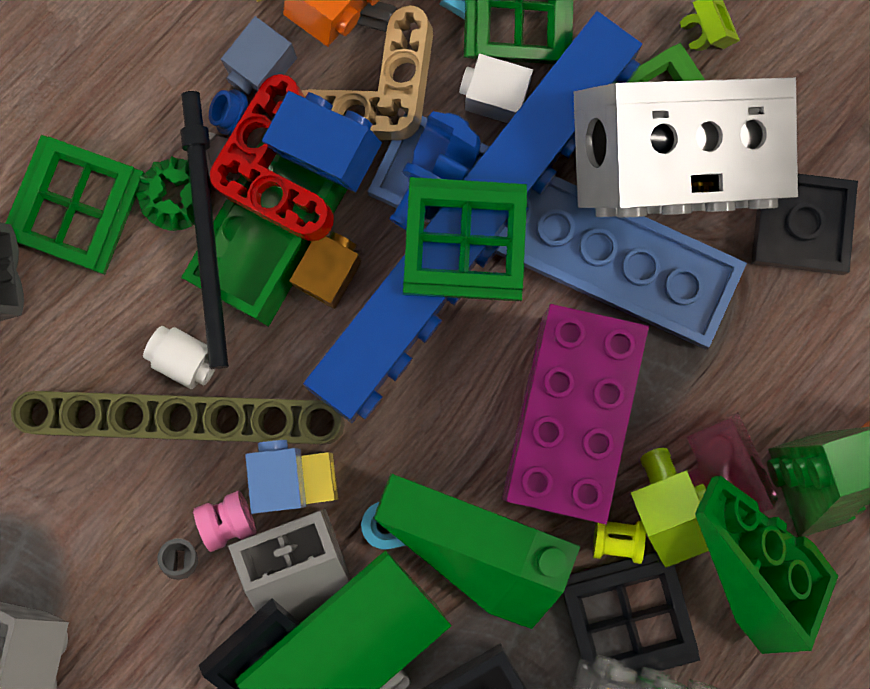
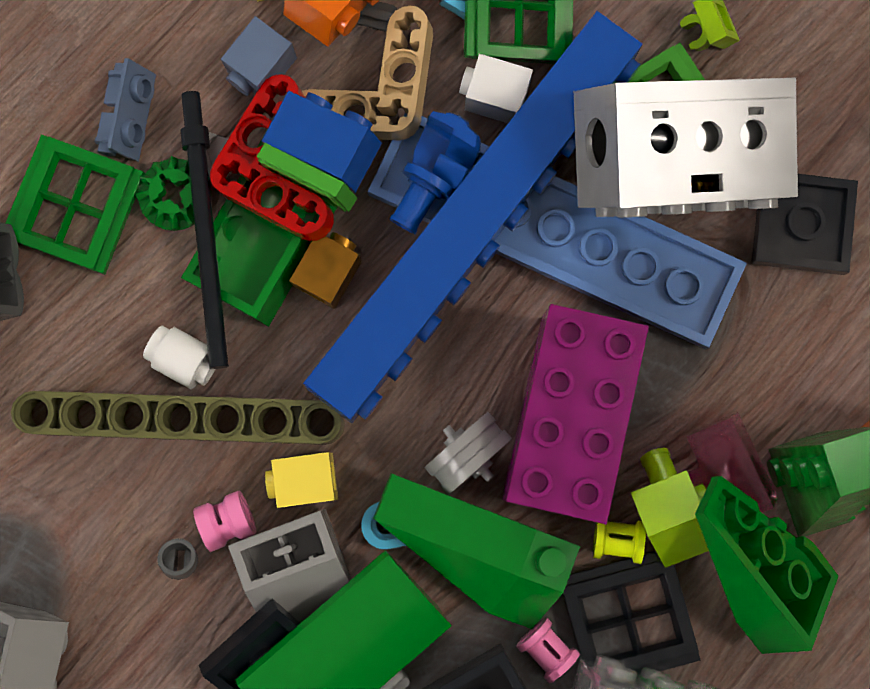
blue plate [209,89,249,136] -> none
medium blue brick [245,440,306,514] -> none
green piece [403,177,527,302] -> none
none -> sand blue hinge [94,58,156,162]
none -> bright green tile [257,143,357,212]
none -> light grey wheel [424,412,512,495]
none -> bright pink bush [516,617,580,683]

